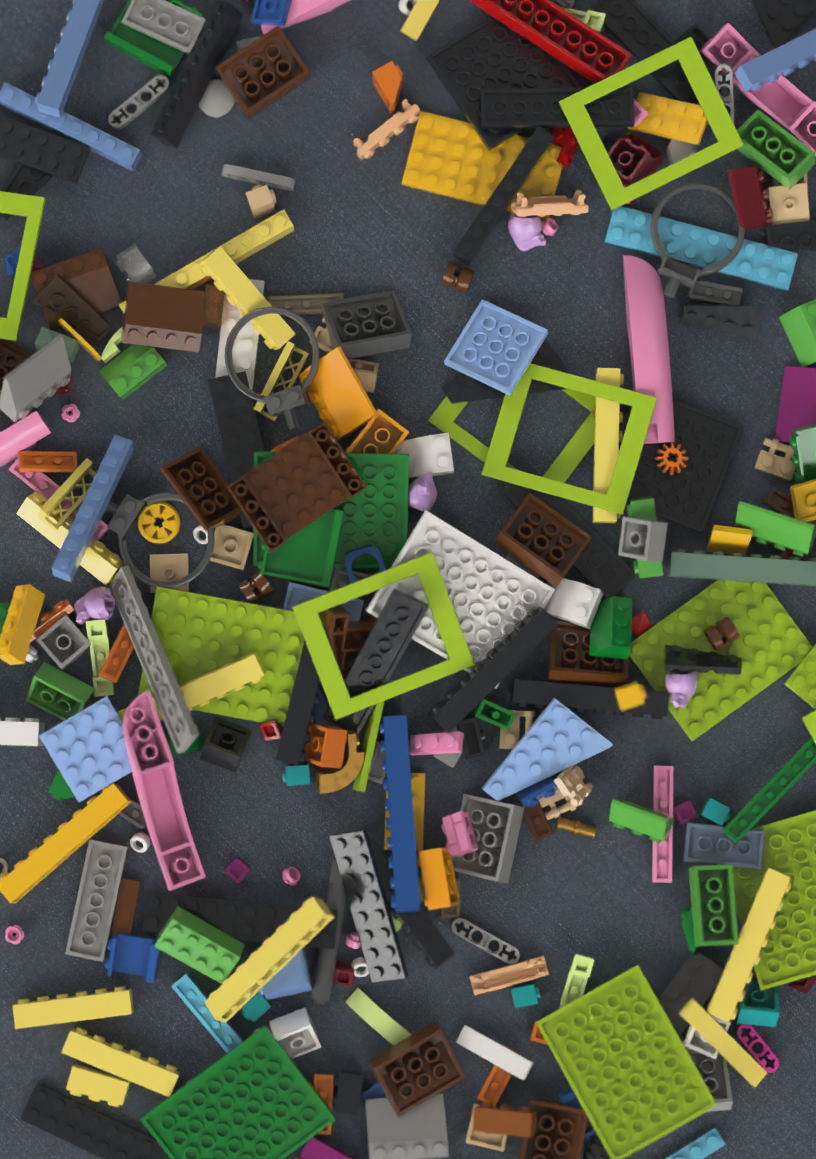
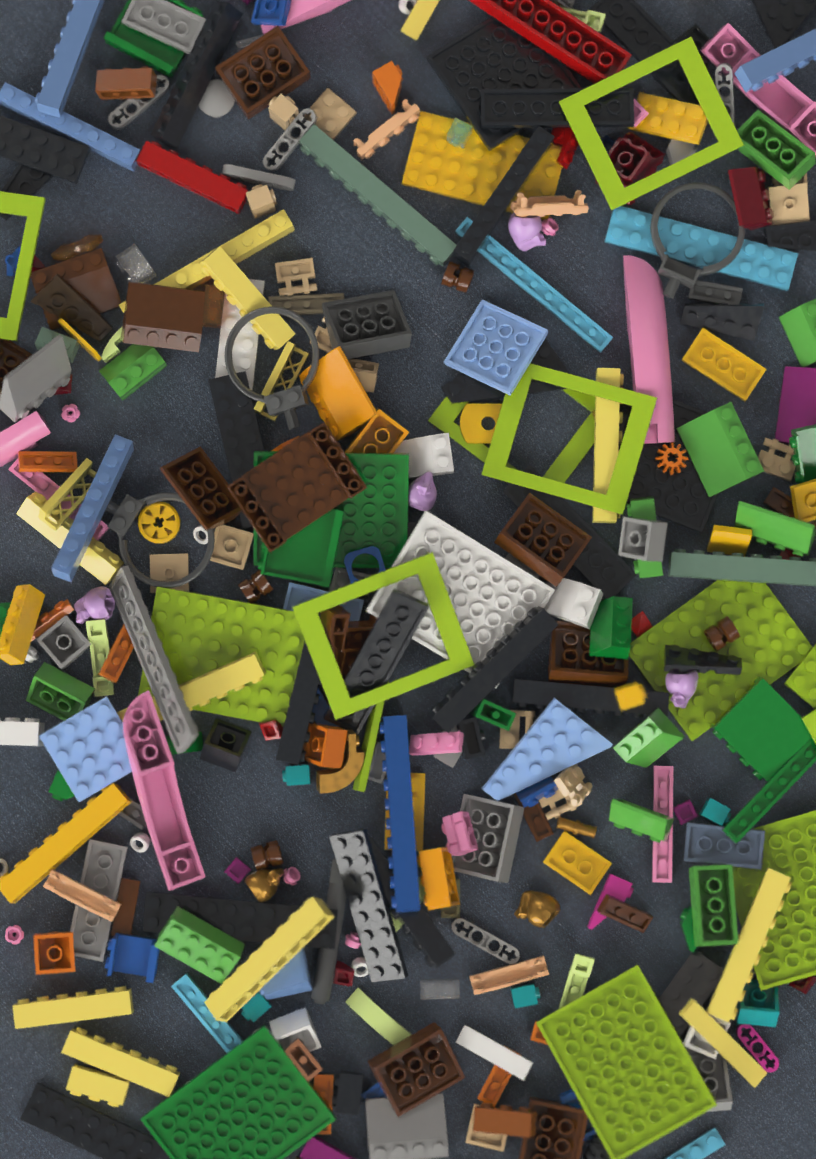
none -> orange slope [34,932,75,975]
none -> light nougat piece [43,869,122,922]
none -> clear orange tile [51,235,104,260]
none -> dark orange brick [95,67,157,100]
none -> red brick [136,141,248,214]
none -> pearl gold piece [245,868,284,902]
none -> reddish brown wheel [251,840,284,870]
none -> light grey beam [263,108,317,171]
none -> tan brick [268,94,299,130]
none -> tan plate [275,258,317,296]
none -> nougat slope [284,1038,323,1082]
none -> sand green brick [299,124,457,267]
none -> tan plate [304,88,356,140]
none -> clear brick [420,977,460,1000]
none -> clear light blue brick [447,118,472,149]
none -> medium azure plate [455,217,613,353]
none -> yellow piece [460,403,502,444]
none -> pearl gold piece [514,890,560,928]
none -> yellow tile [543,830,612,895]
none -> dark pink slope [587,873,634,930]
none -> reddish brown tile [597,894,653,933]
none -> bright green slope [613,708,685,768]
none -> bright green slope [676,402,764,497]
none -> yellow plate [682,328,766,402]
none -> green panel [710,676,811,782]

